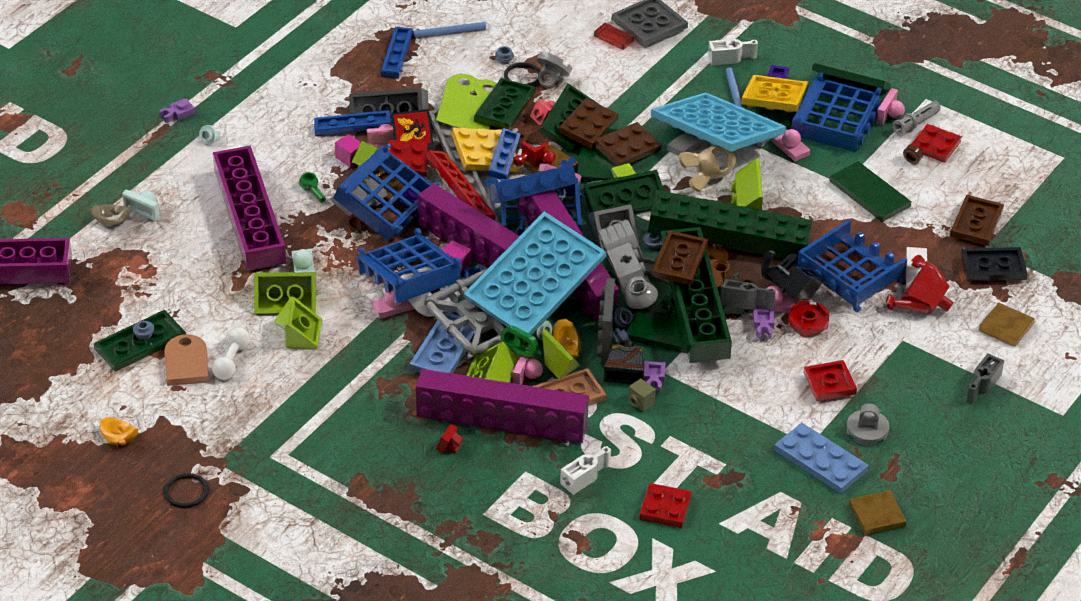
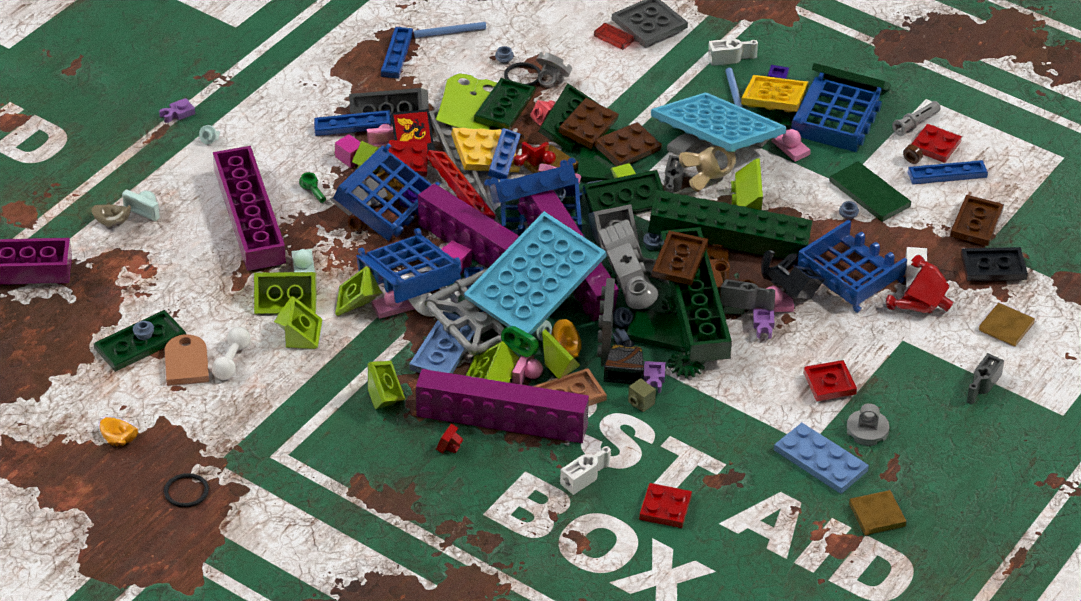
red plate [788,301,829,337] -> none
bright pink tile [876,88,905,126] -> none
none -> lime slope [335,266,382,316]
none -> lime slope [368,360,406,410]
none -> dark grey piece [664,155,686,193]
none -> dark green gear [668,351,705,378]
none -> sand blue plate [839,201,859,219]
none -> blue tile [908,160,988,185]

